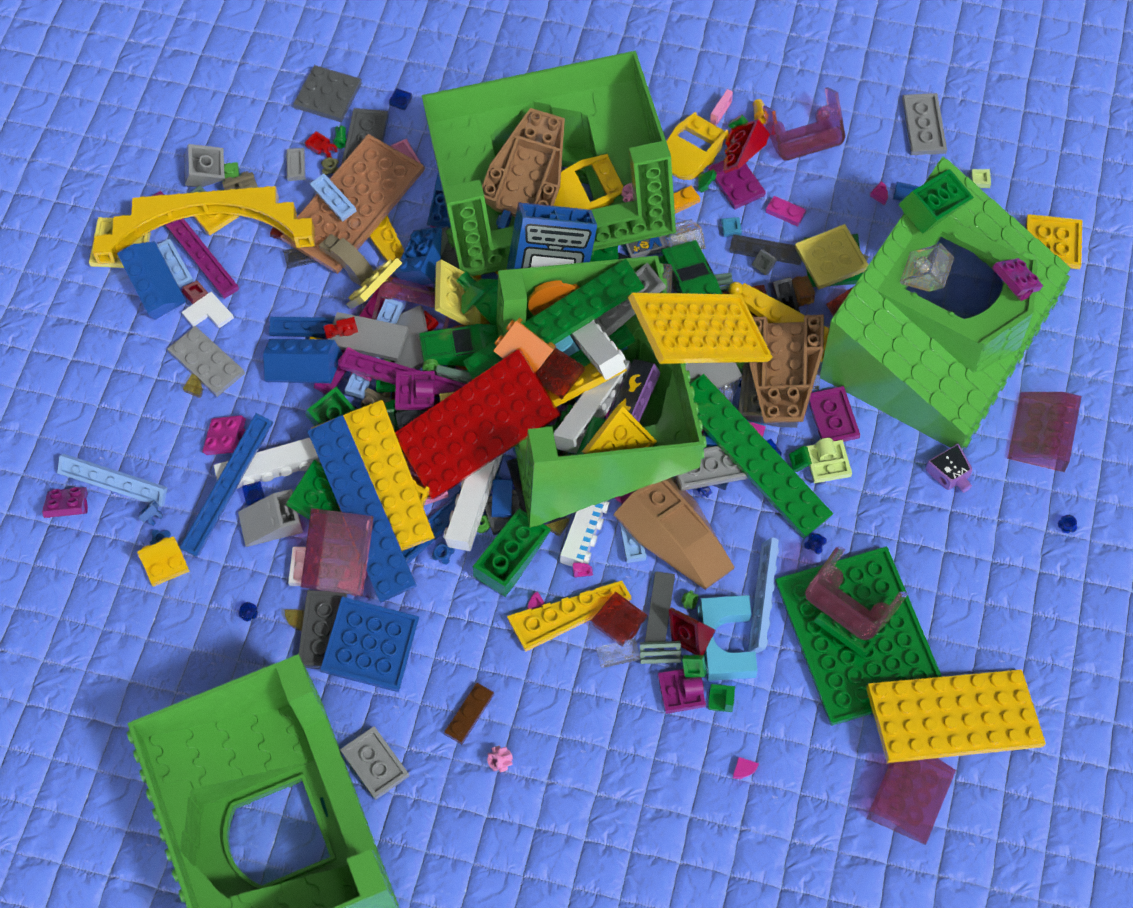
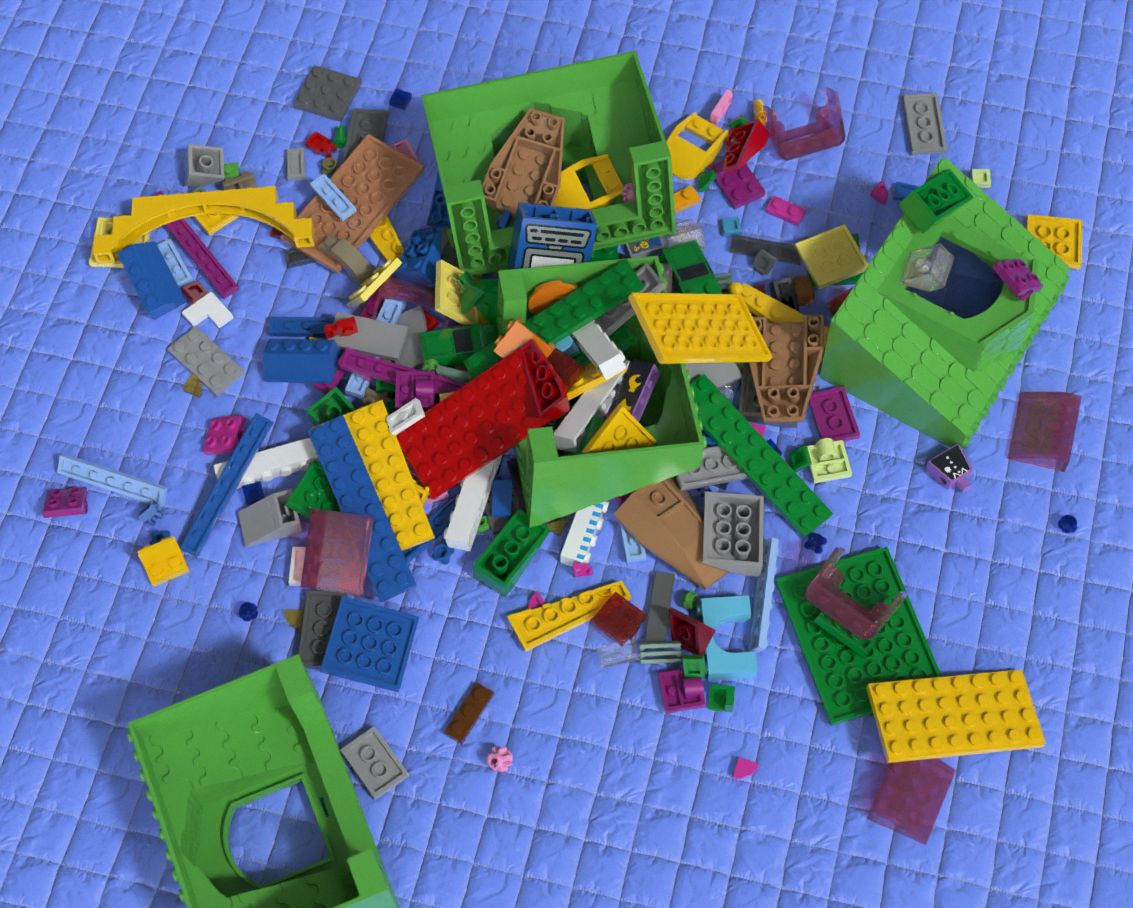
none -> white plate [386,398,425,435]
none -> red wedge [519,339,570,419]
none -> light grey slope [702,491,764,577]

